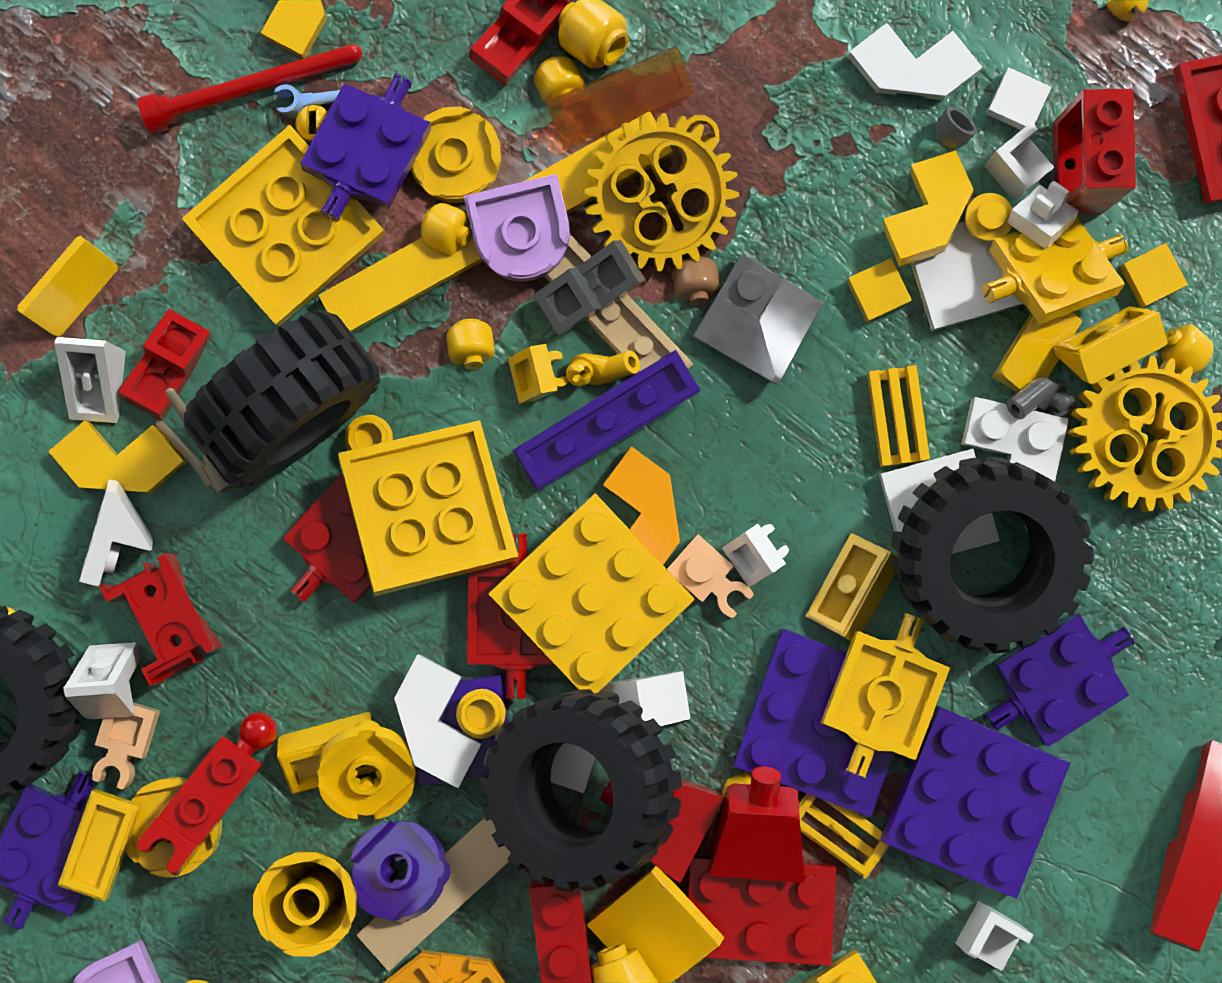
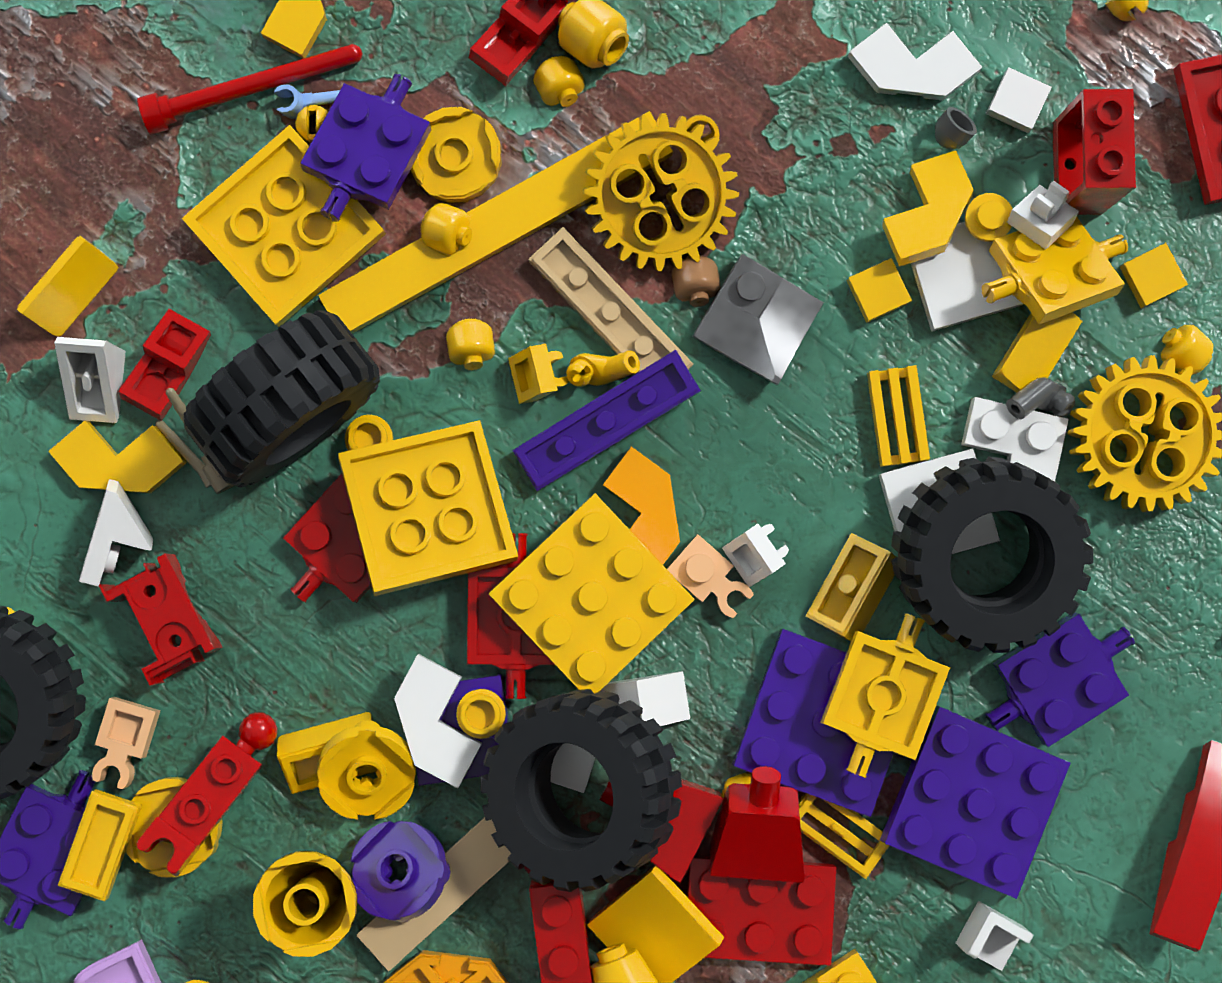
white slope [63,642,140,719] -> none
lavender tile [464,174,570,281] -> none
dark grey slope [534,240,646,335] -> none
clear orange tile [545,46,694,148] -> none
white panel [984,122,1054,201] -> none
yellow slope [1053,306,1167,384] -> none

